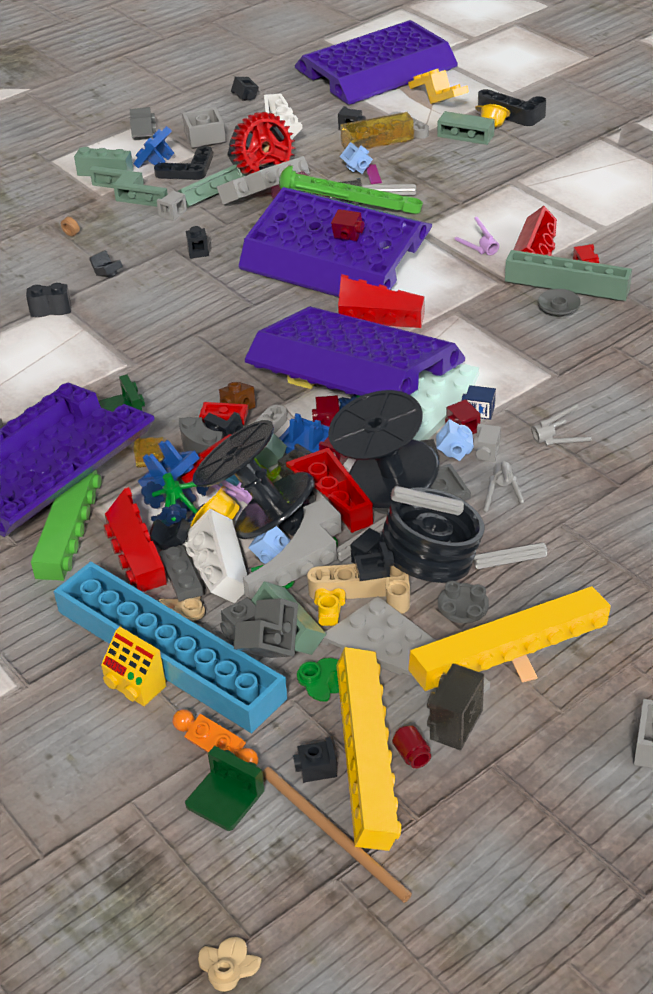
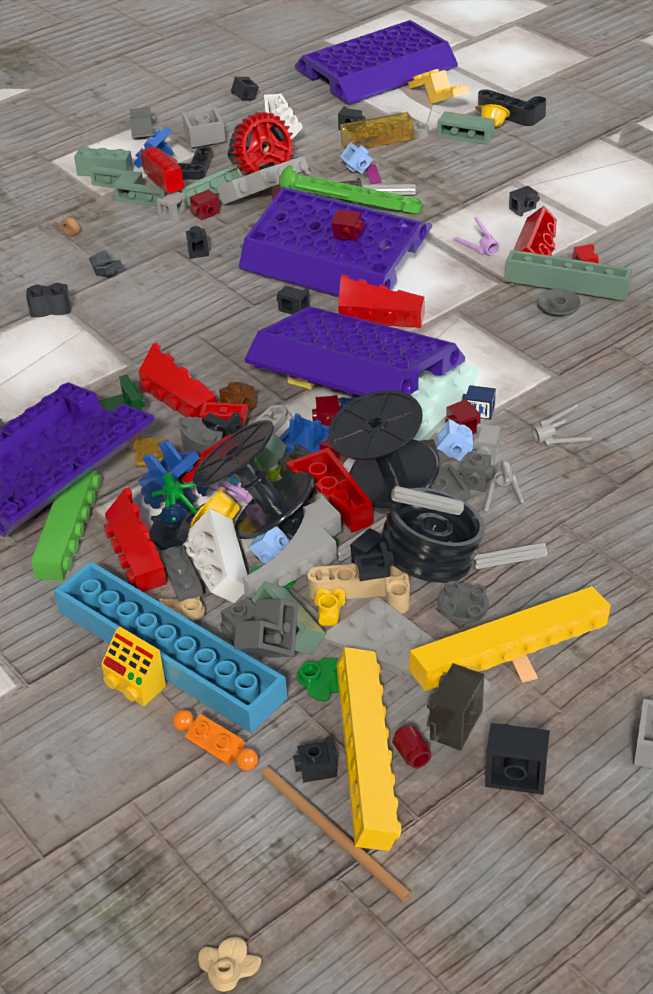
dark green bracket [185,745,265,831] -> none
none -> red wedge [138,342,217,418]
none -> red wedge [140,147,185,194]
none -> dark red brick [189,189,220,221]
none -> black brick [276,286,310,315]
none -> dark grey brick [459,452,495,492]
none -> black brick [485,723,550,795]
none -> black brick [509,185,540,217]

